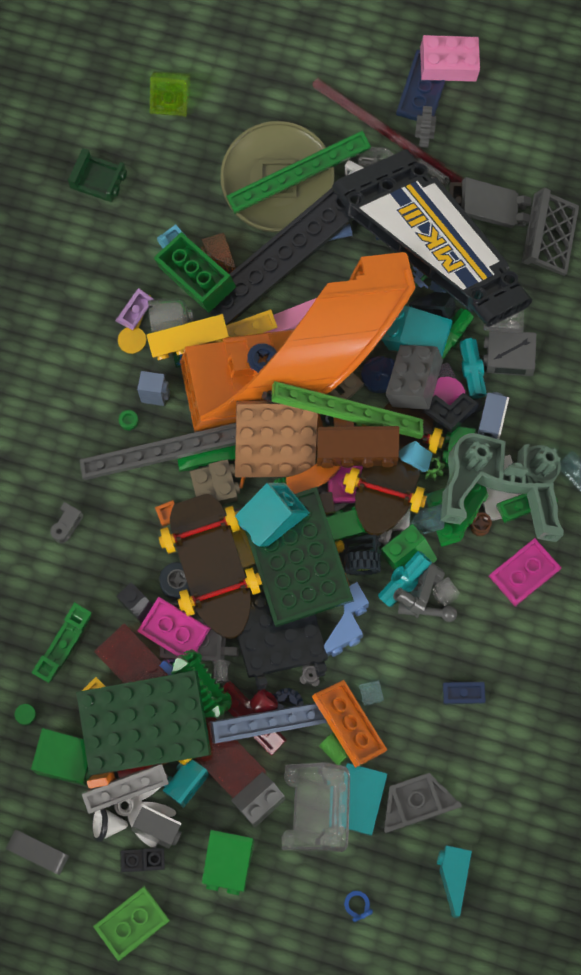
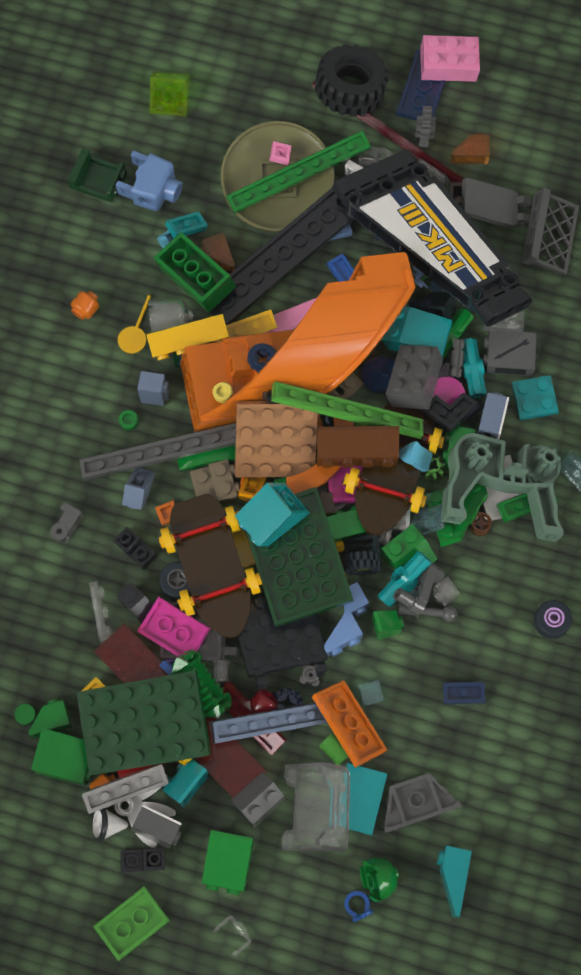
dark grey beam [6,829,69,875] -> none
green slope [31,602,92,683] -> none
orange tile [87,772,115,788] -> none
lavender slope [115,288,154,331] -> none
dark pink tile [489,538,561,607] -> none
none -> green slope [28,699,72,739]
none -> orange head [71,291,99,320]
none -> clear plate [89,581,112,645]
none -> black slope [113,527,157,570]
none -> medium blue piece [116,151,182,211]
none -> sand blue slope [122,468,155,510]
none -> teal plate [165,211,208,238]
none -> light yellow tile [213,382,233,403]
none -> clear piece [213,916,252,957]
none -> light orange slope [238,477,267,502]
none -> bright pink tile [269,141,292,165]
none -> black tyre [315,44,389,117]
none -> blue tile [327,253,354,282]
none -> green cylinder [359,857,399,902]
none -> green slope [372,610,404,640]
none -> clear orange slope [450,133,490,164]
none -> dark grey axle [450,339,465,378]
none -> teal plate [511,375,559,421]
none -> black wheel [534,600,573,639]

